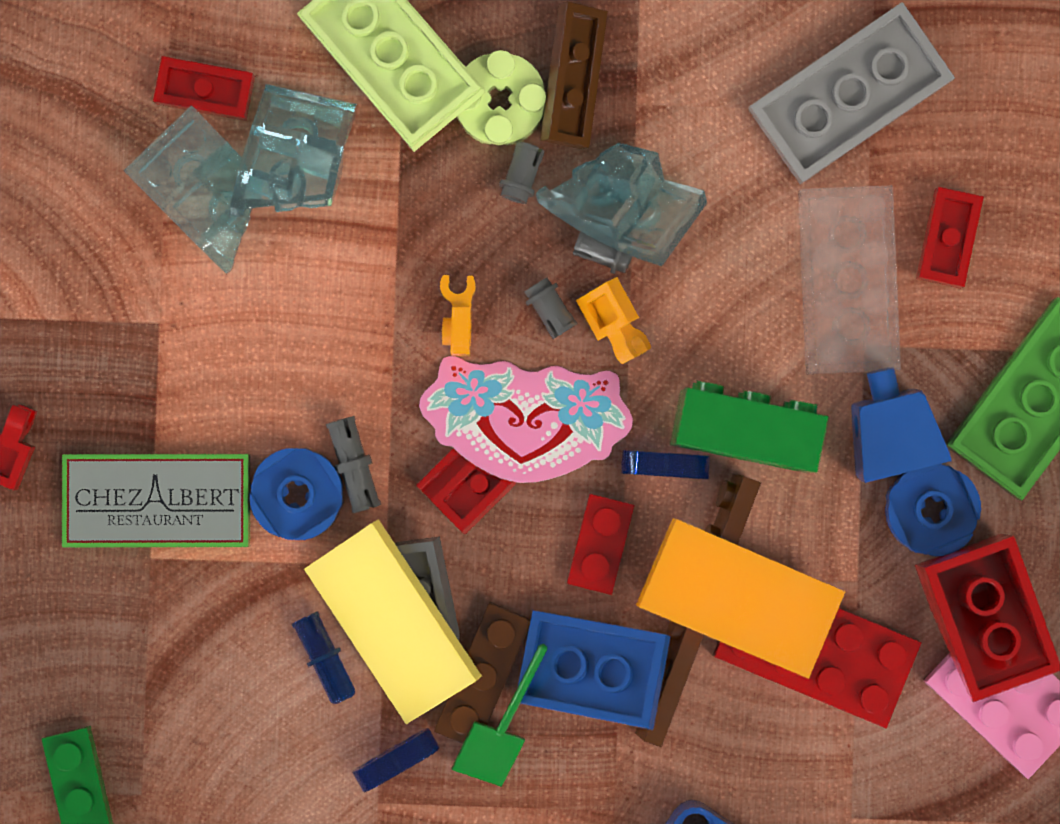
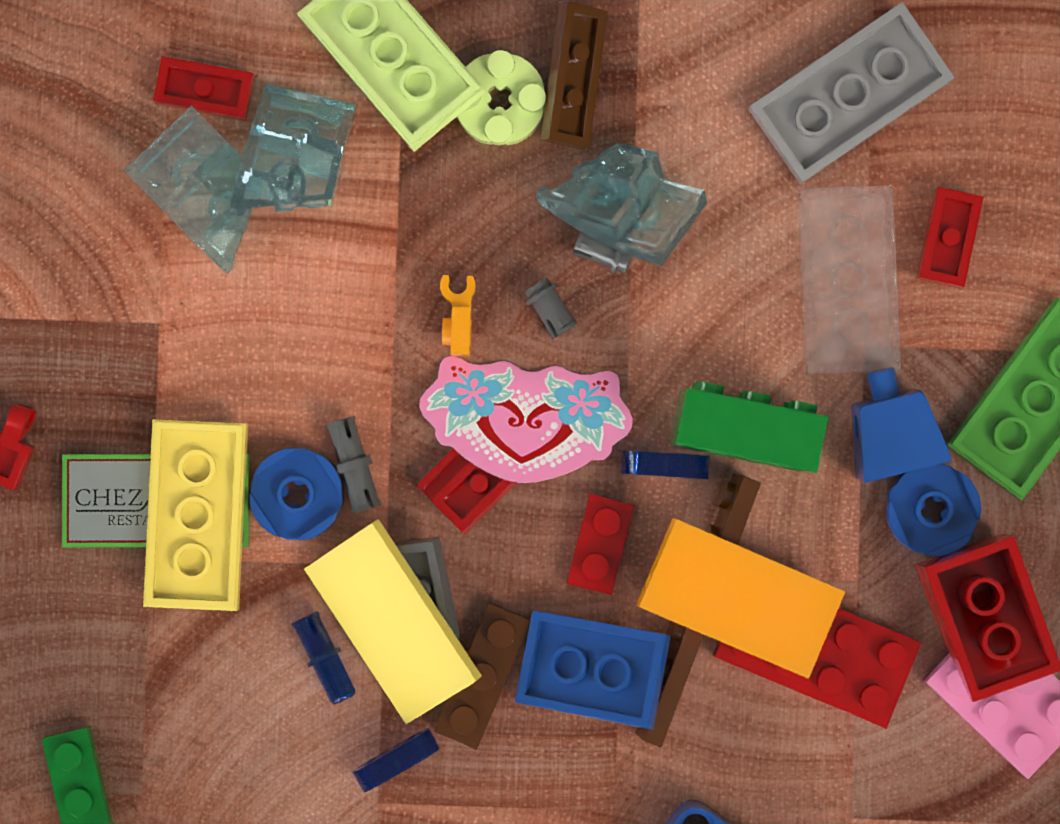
green piece [451,644,547,787] -> none
dark grey pin [499,142,545,204] -> none
light orange plate [576,277,651,364] -> none
none -> light yellow tile [143,419,248,611]

